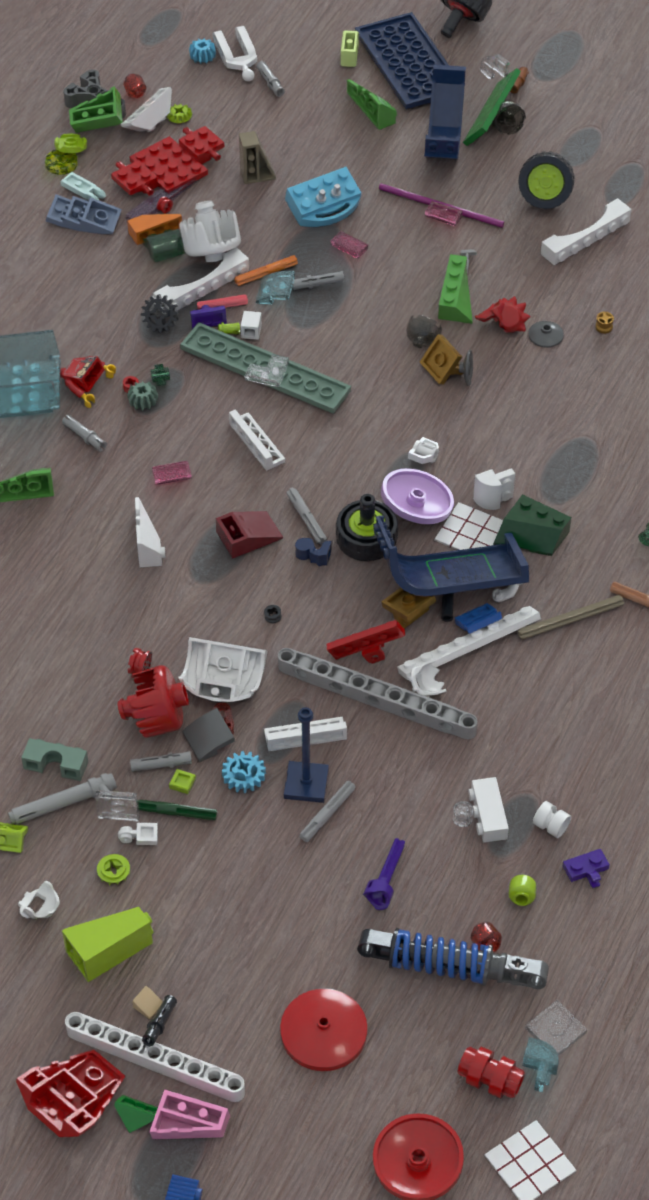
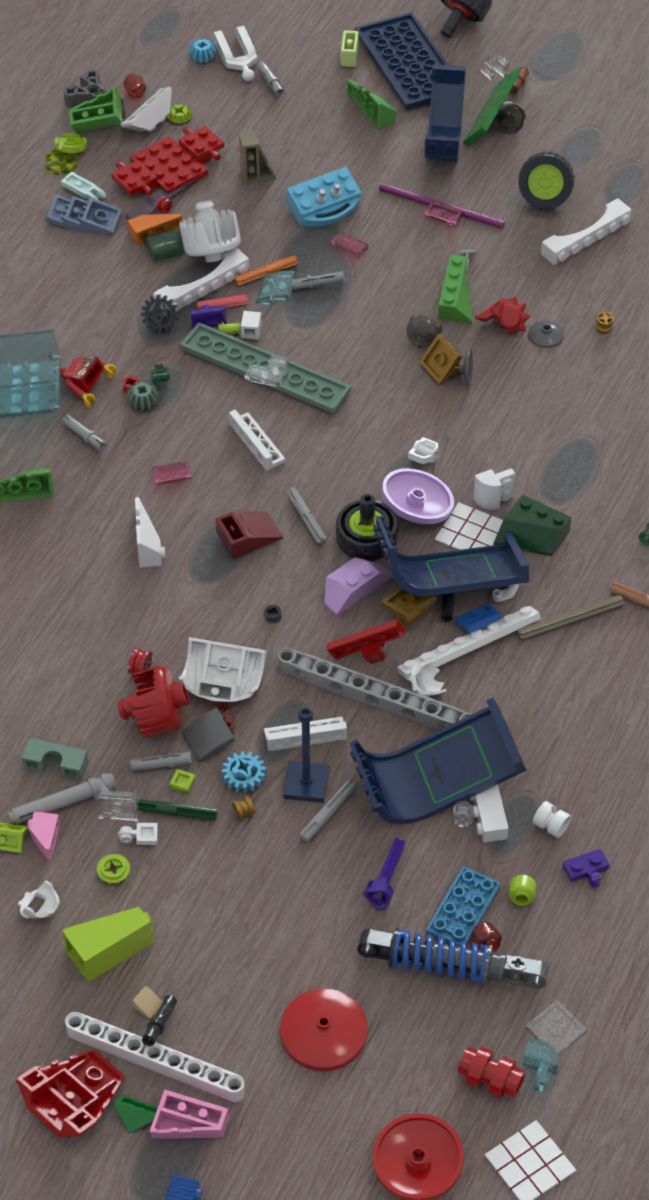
dark blue leg [295,538,332,566] -> none
none -> bright pink slope [27,812,60,860]
none -> pearl gold wheel [232,796,255,820]
none -> lavender wedge [324,557,393,616]
none -> dark blue panel [350,697,527,824]
none -> dark azure tile [426,866,501,947]

